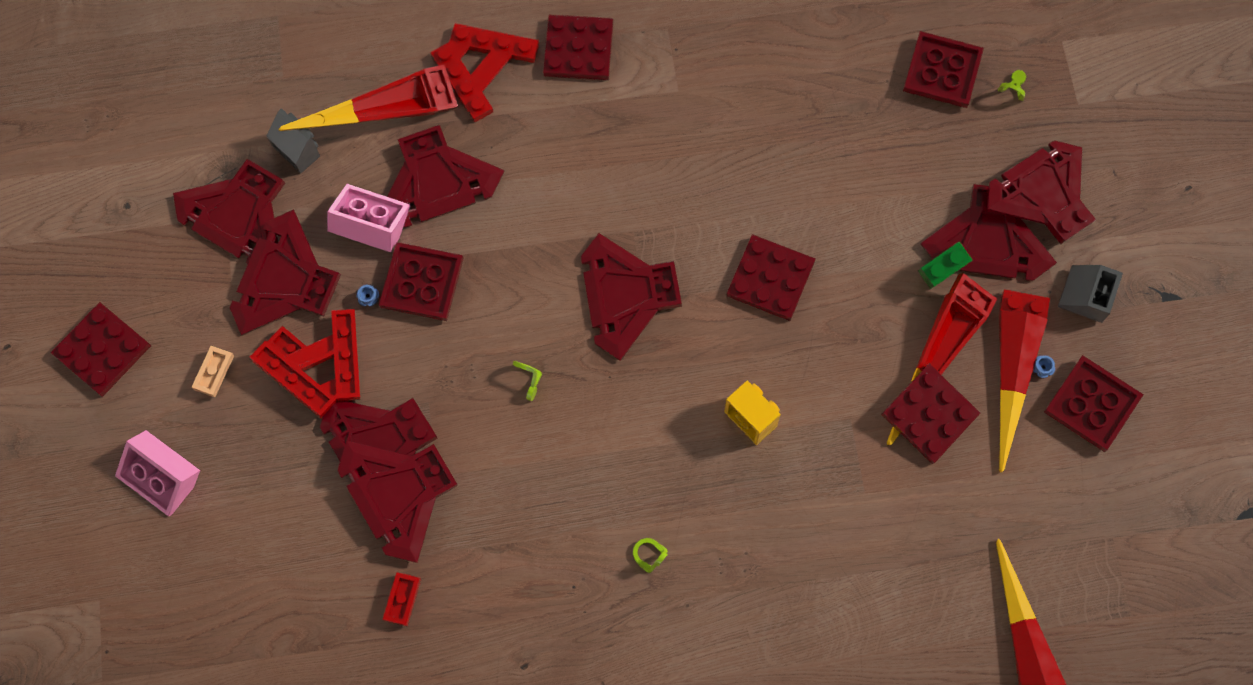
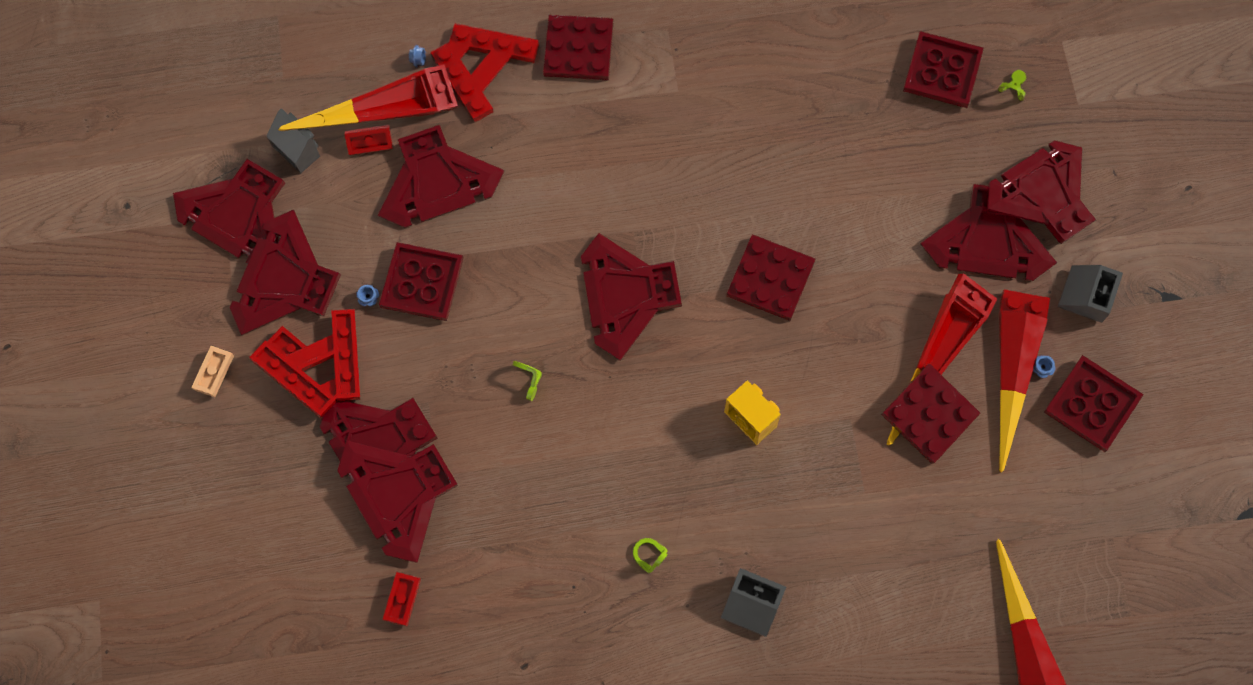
dark red plate [50,302,151,397] -> none
bright pink slope [115,431,200,516] -> none
bright pink slope [327,184,410,252] -> none
green brick [918,242,972,289] -> none
none -> red plate [344,125,393,155]
none -> medium blue plate [409,45,426,67]
none -> dark grey slope [721,568,786,637]

